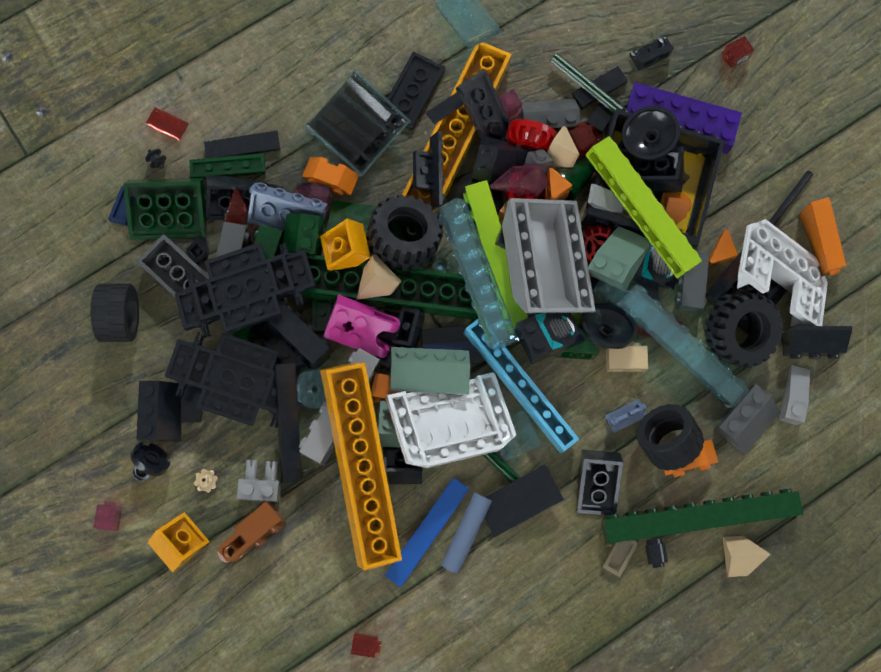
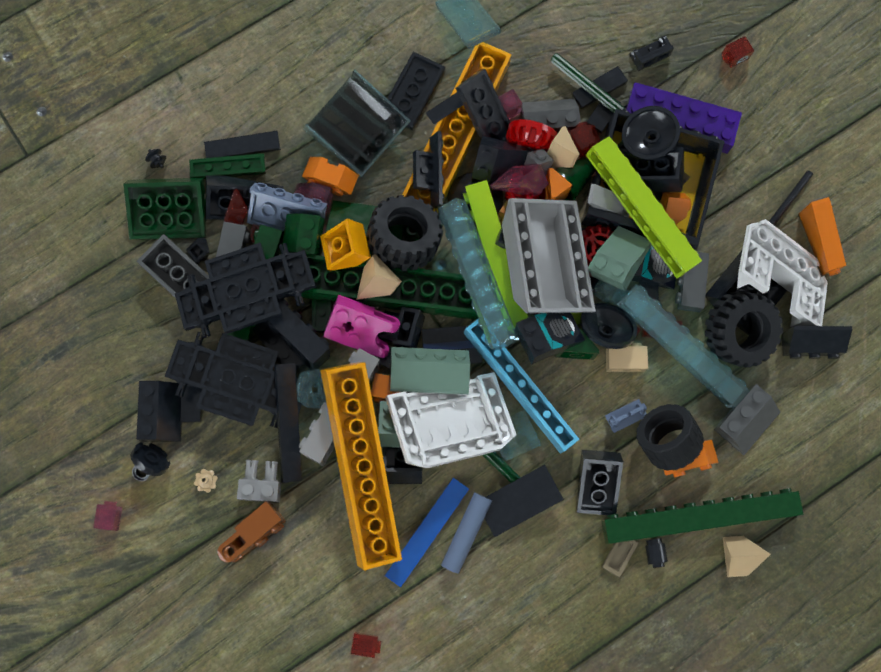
black tyre [90,283,139,342] -> none
dark blue tile [108,186,136,227] -> none
clear red tile [146,107,188,140] -> none
light orange slope [147,512,210,572] -> none
orange slope [708,229,738,268] -> none
light grey slope [778,365,810,425] -> none

